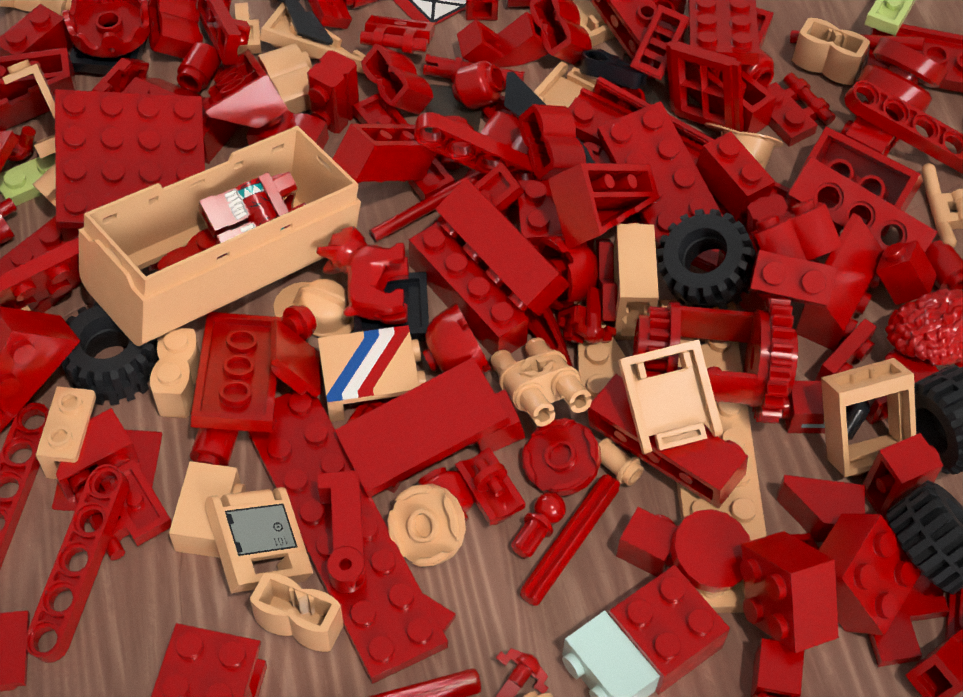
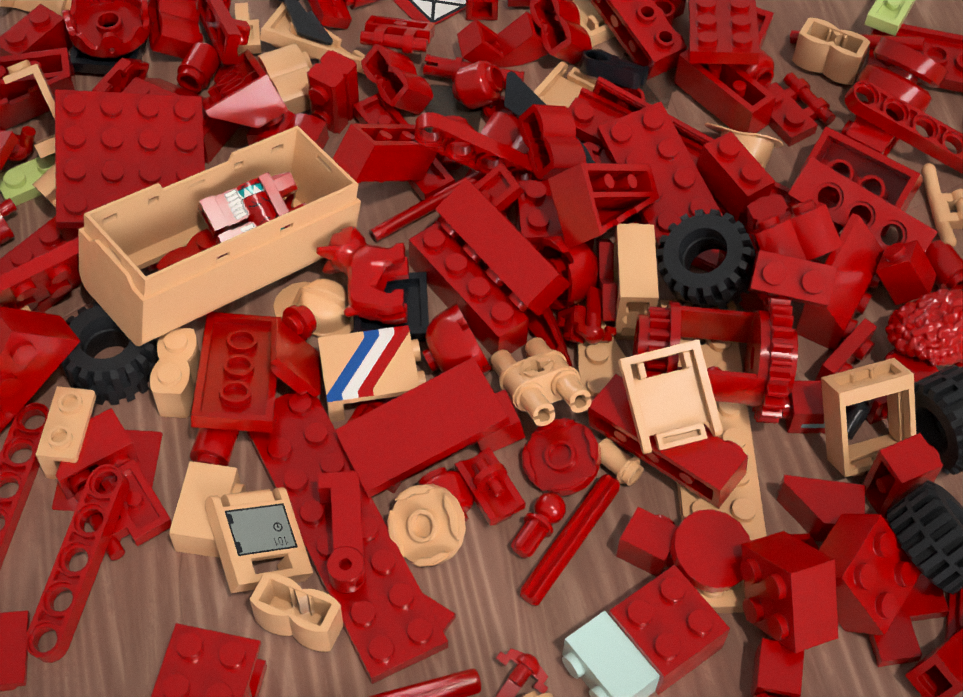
red slope [630,4,690,81] -> none
red piece [666,41,744,132] -> none

